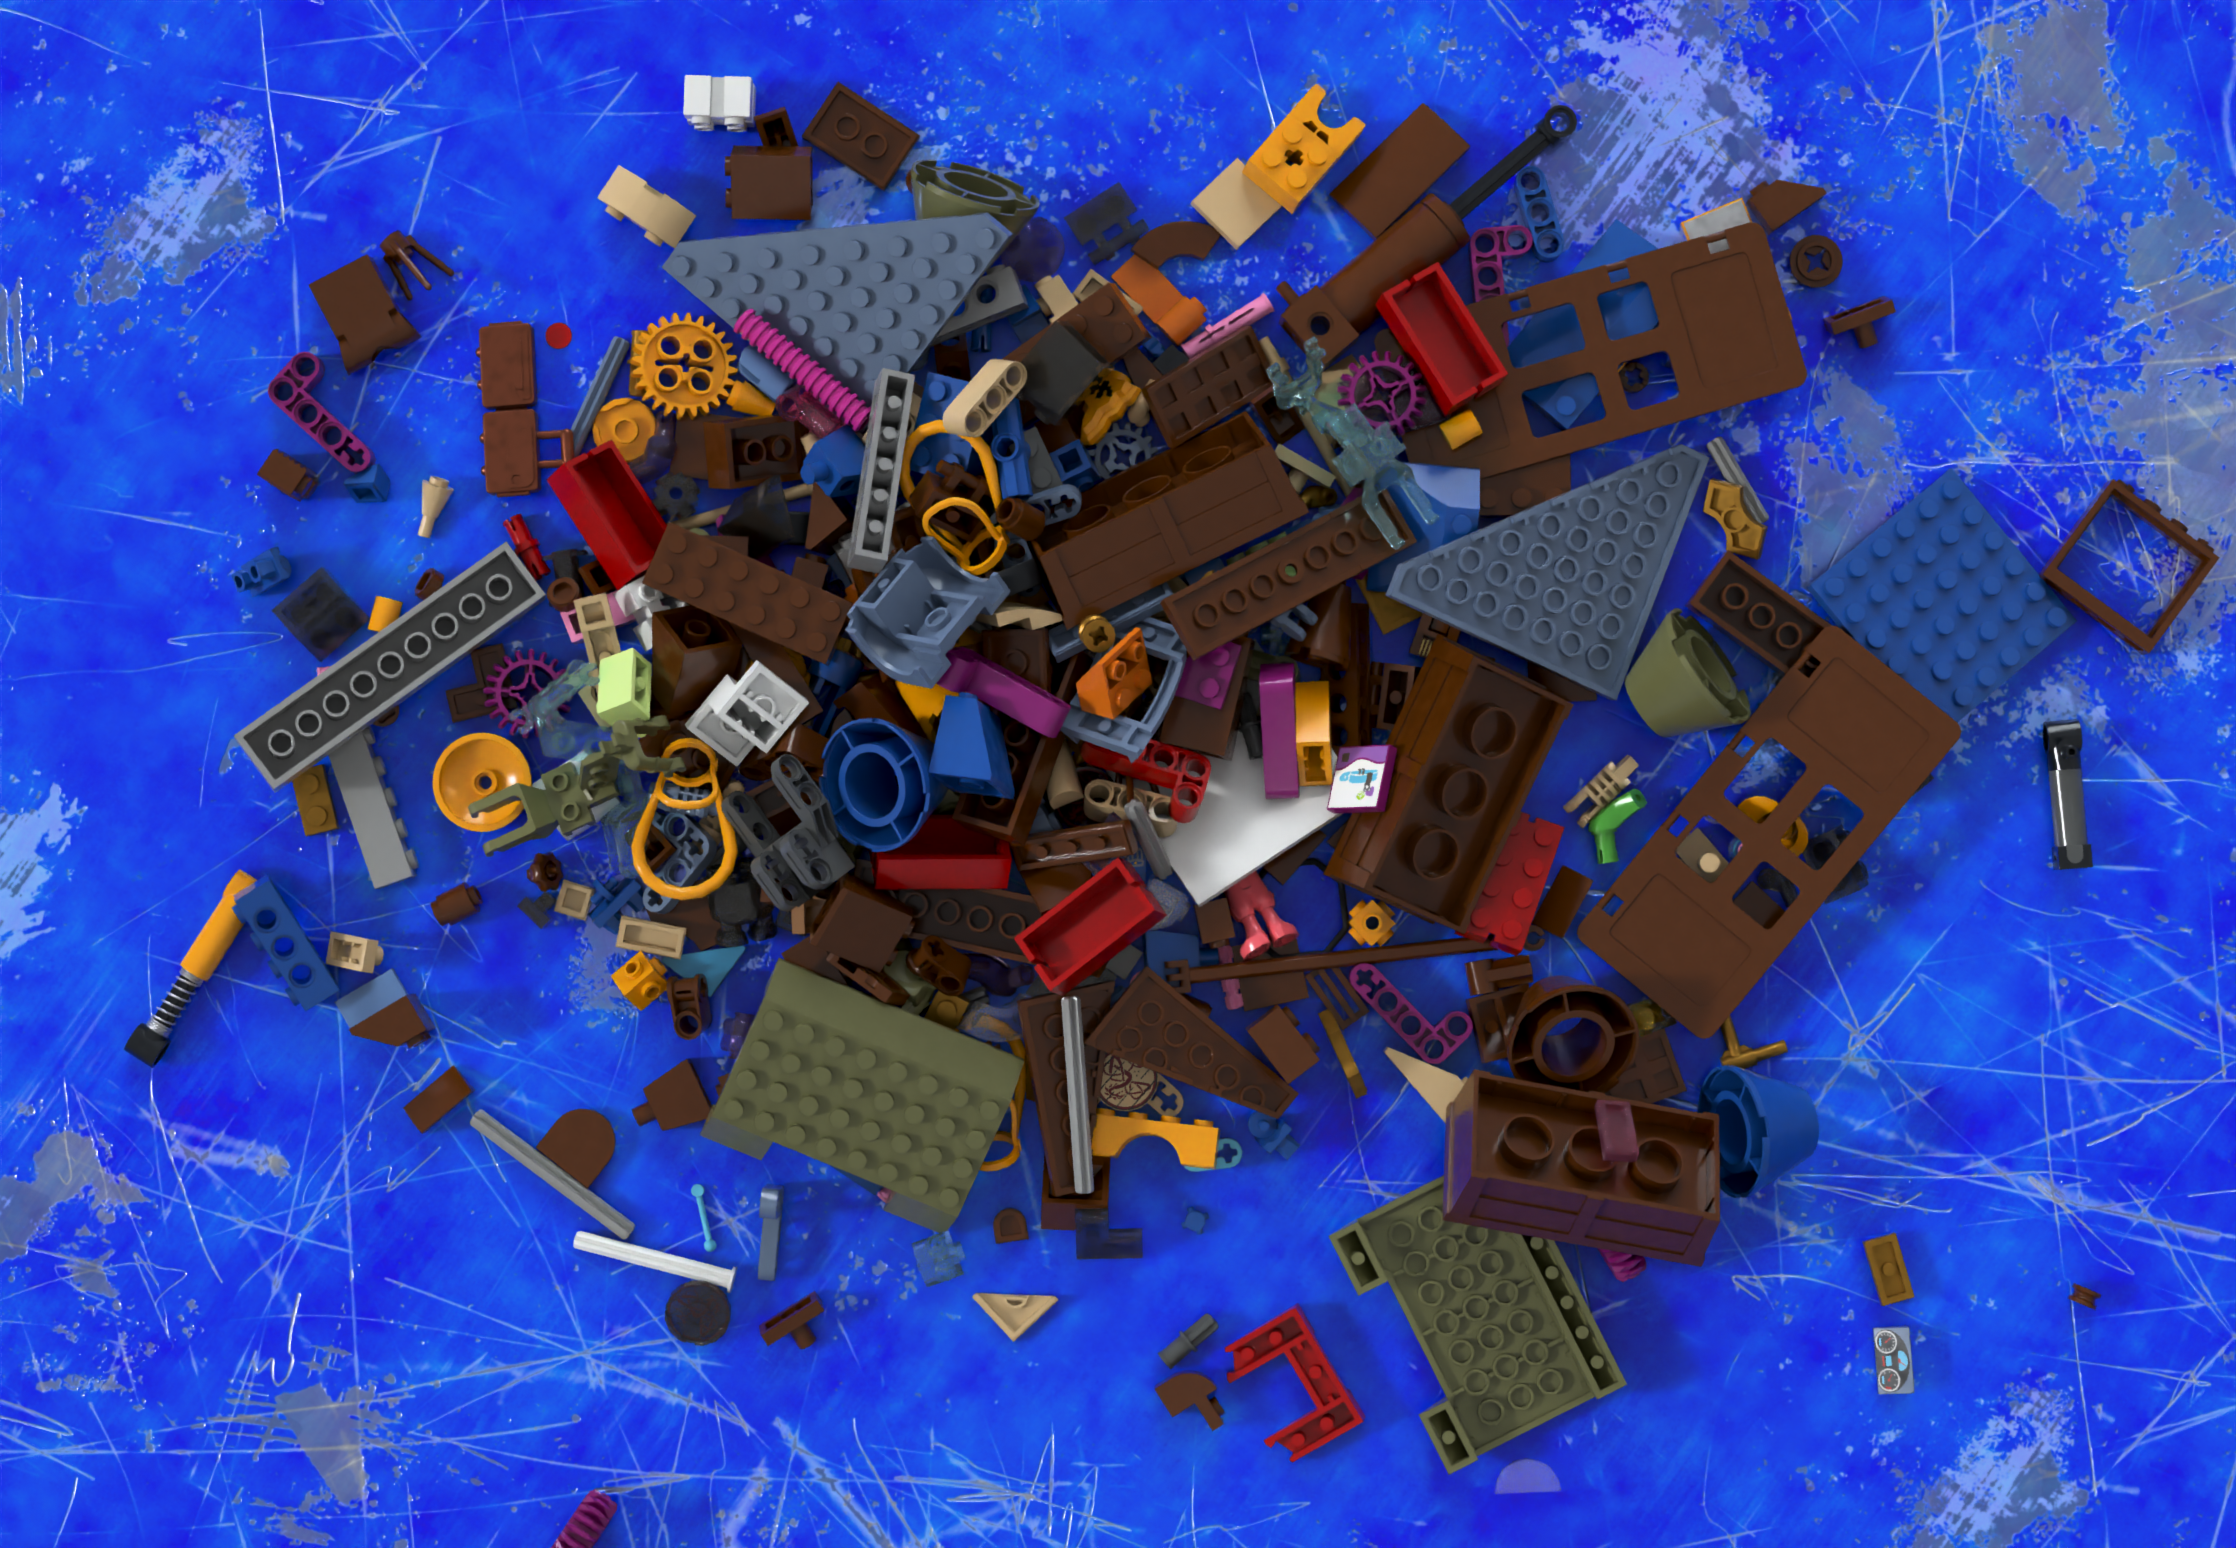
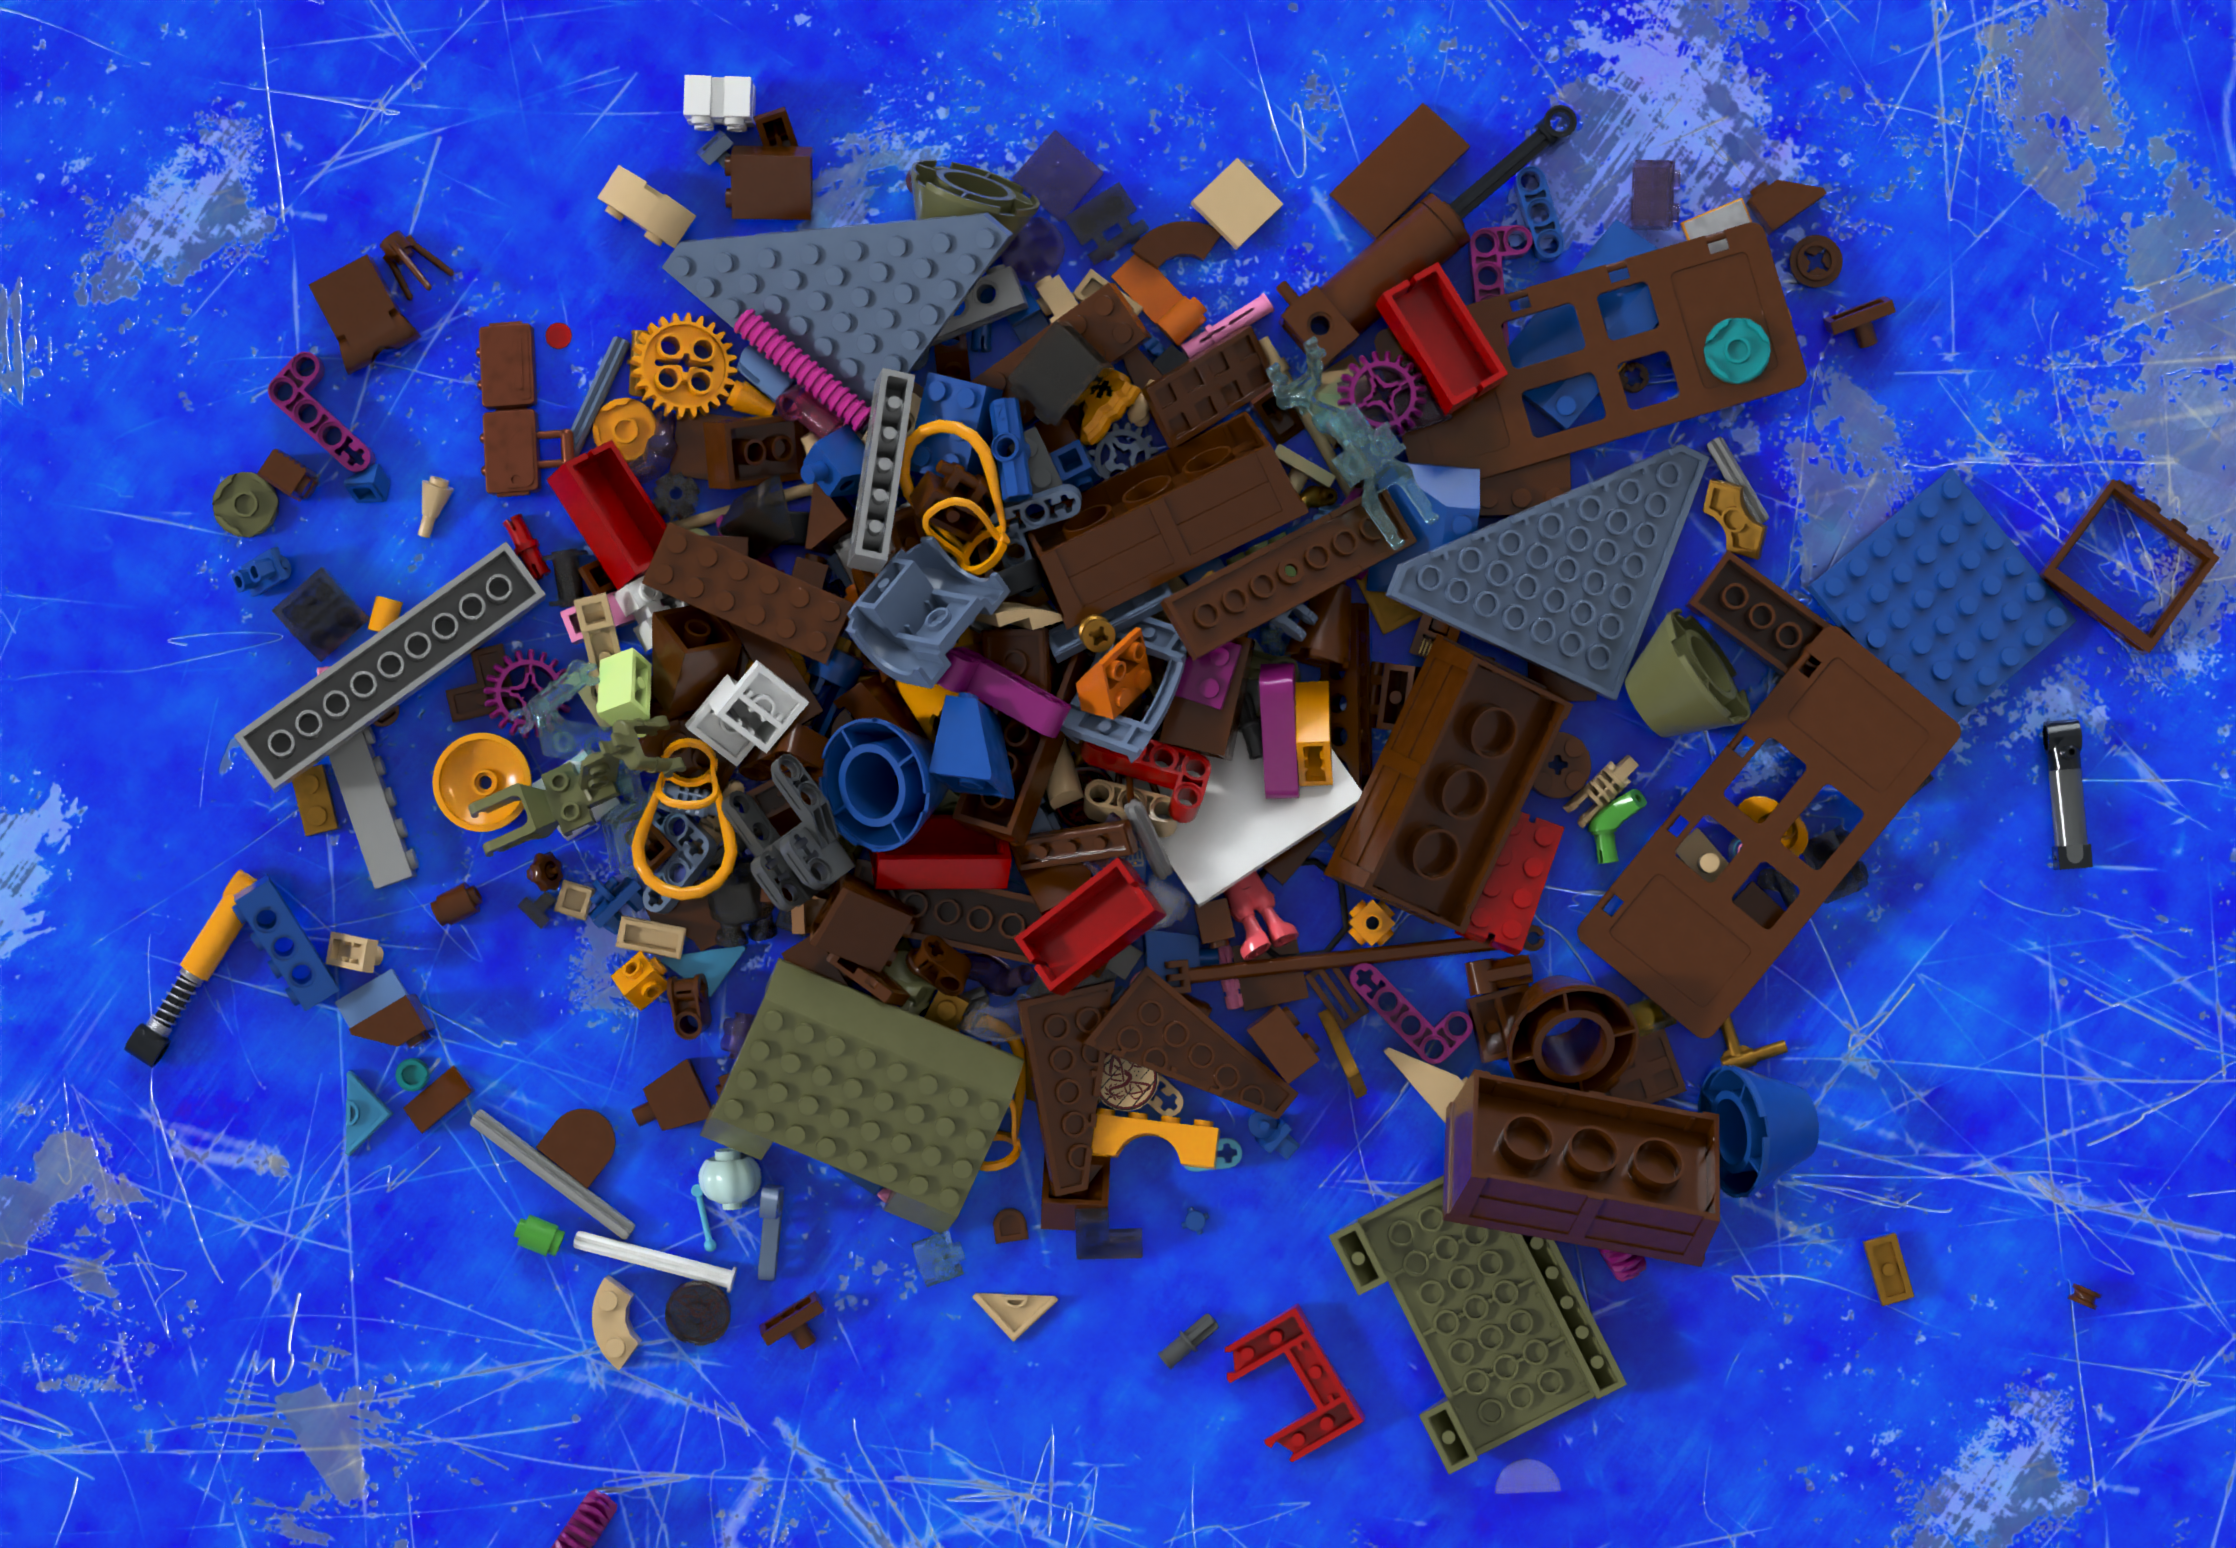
reddish brown tile [415,568,444,600] -> none
reddish brown tile [547,577,582,612] -> none
reddish brown tile [802,82,920,192] -> none
tan beam [943,358,1027,438] -> none
reddish brown brick [995,498,1045,541] -> none
light grey axle [1061,996,1094,1194] -> none
reddish brown brick [1154,1370,1225,1431] -> none
light orange brick [1242,84,1366,214] -> none
tile [1327,744,1398,814] -> none
light orange piece [1439,408,1483,450] -> none
reddish brown slope [1532,865,1593,939] -> none
clear pink tile [1594,1100,1639,1162] -> none
slope [1873,1325,1915,1394] -> none
none -> olive tile [212,472,279,538]
none -> dark azure tile [345,1070,394,1157]
none -> teal tile [395,1058,430,1091]
none -> bright green brick [514,1214,565,1256]
none -> tan brick [592,1275,642,1370]
none -> sand blue tile [696,131,734,169]
none -> light aqua plant [698,1147,762,1210]
none -> clear purple tile [1012,130,1104,223]
none -> reddish brown brick [1531,732,1591,799]
none -> clear purple brick [1630,159,1681,231]
none -> teal tile [1703,318,1771,385]

